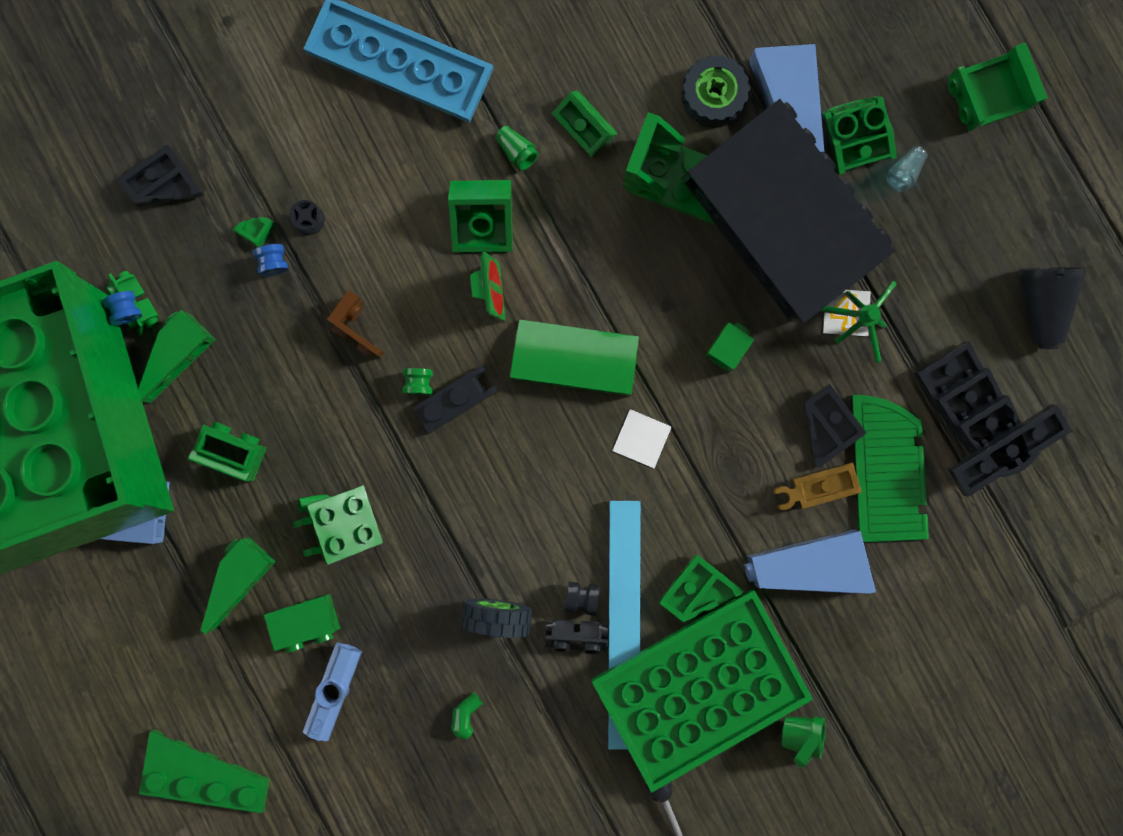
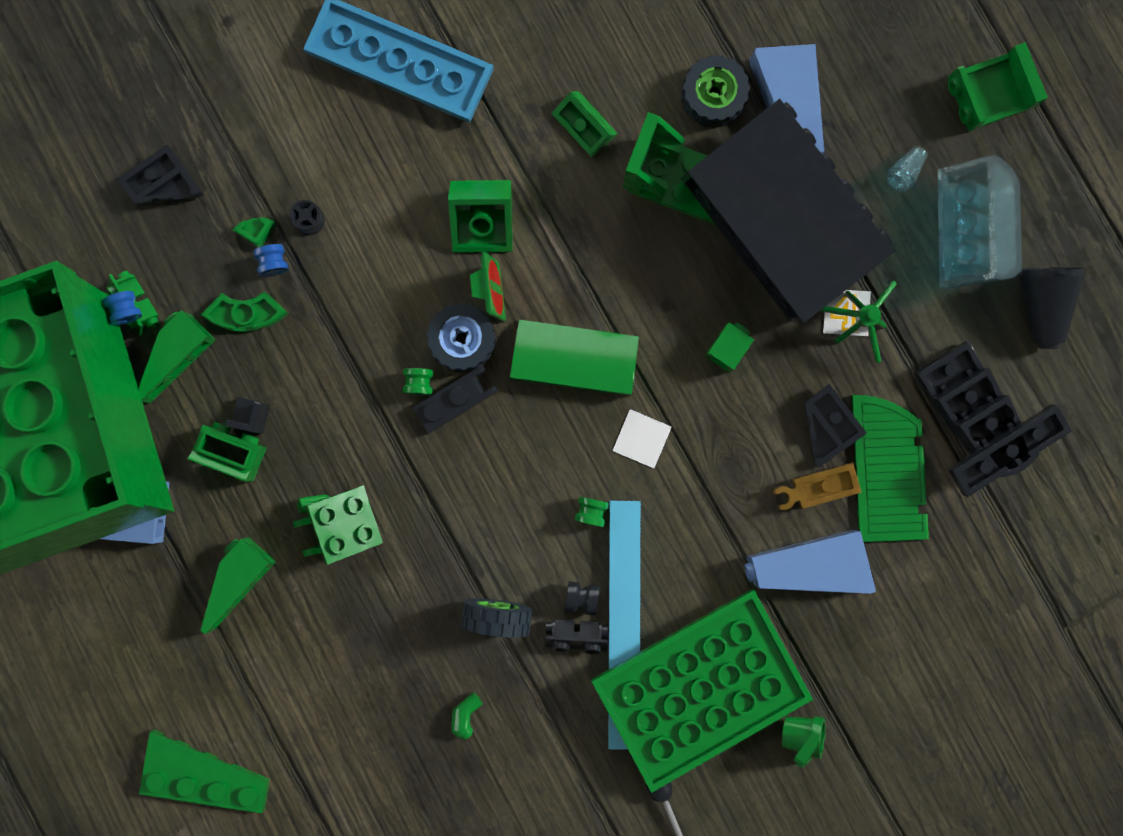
green piece [264,593,340,653] -> none
medium blue piece [302,642,362,742] -> none
reddish brown bracket [327,290,384,358] -> none
green cone [495,126,538,170] -> none
green wing [658,554,744,622] -> none
green slope [821,96,897,175] -> none
none -> green tile [201,291,288,332]
none -> black panel [224,397,270,434]
none -> black wheel [427,303,496,372]
none -> green wheel [574,496,609,527]
none -> clear light blue windscreen [938,154,1022,290]

